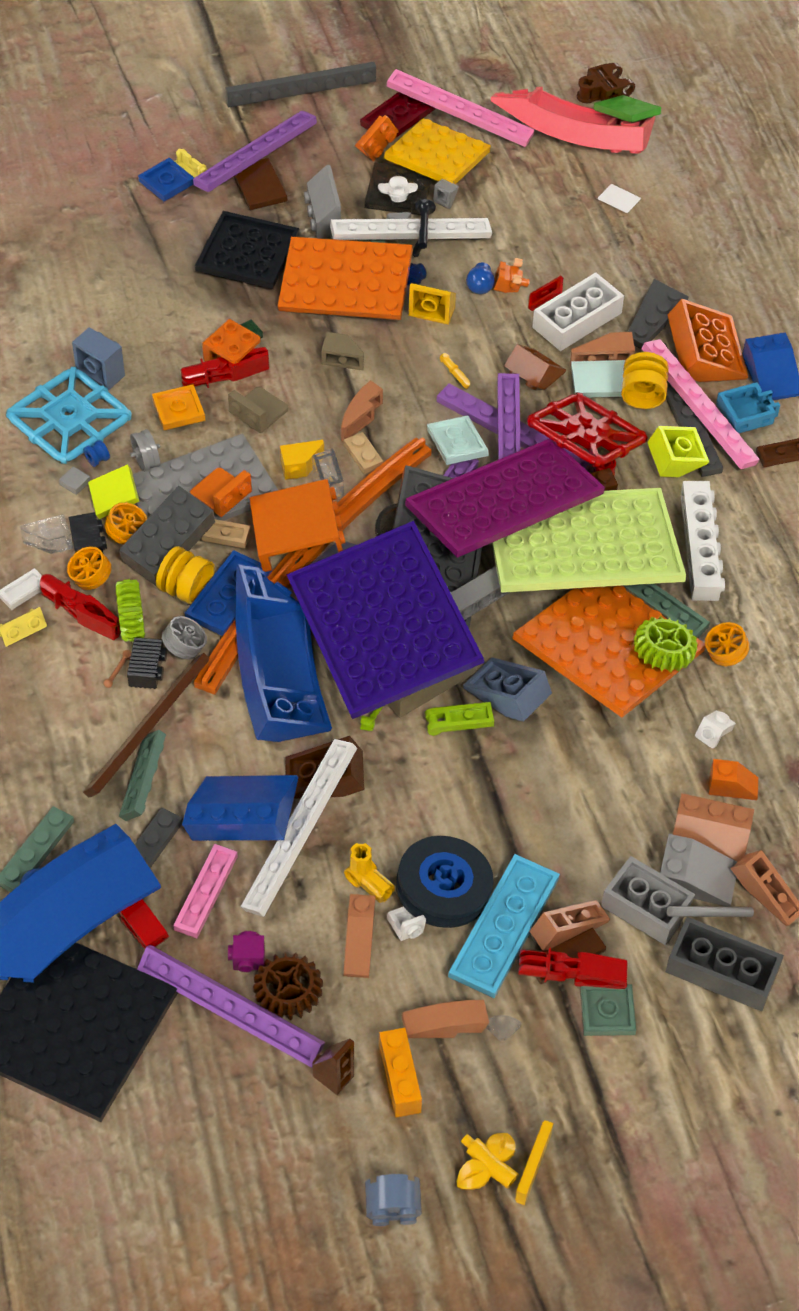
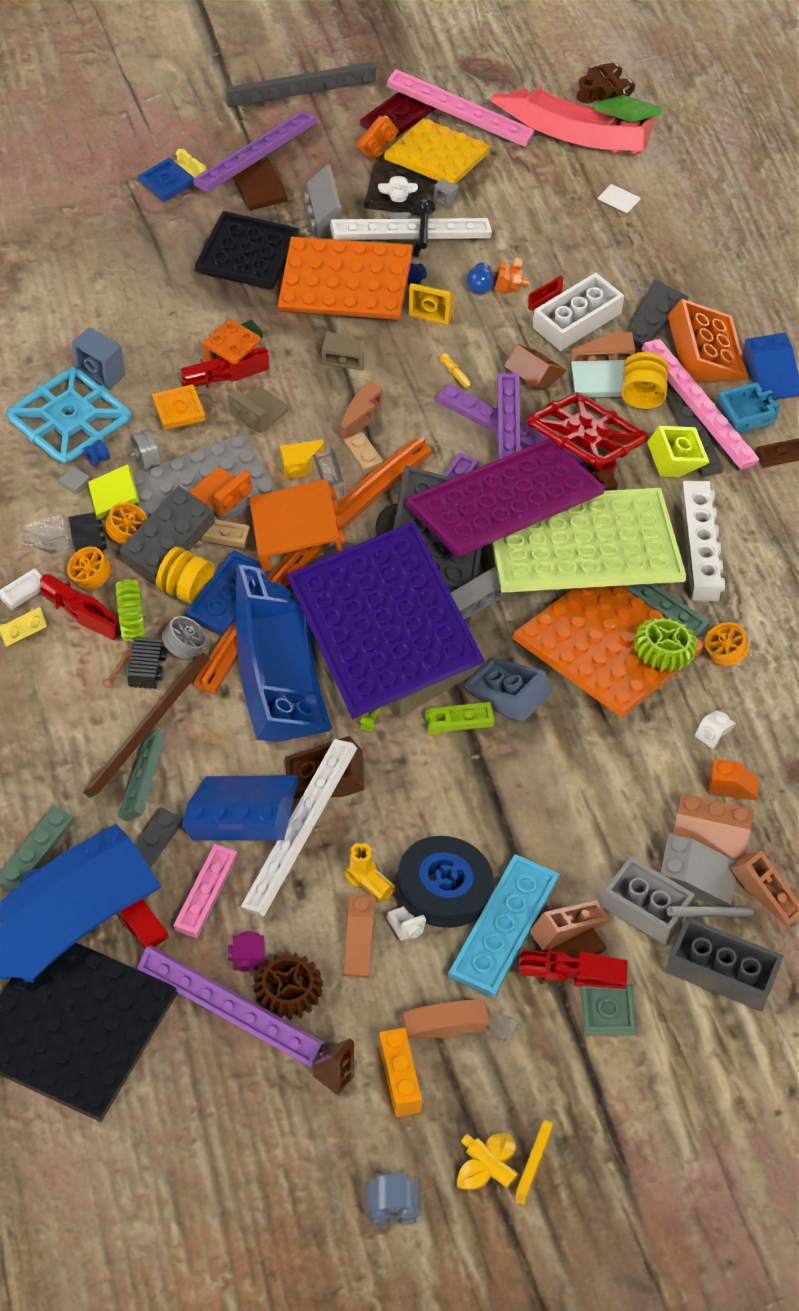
light aqua tile [427,415,489,465] -> none

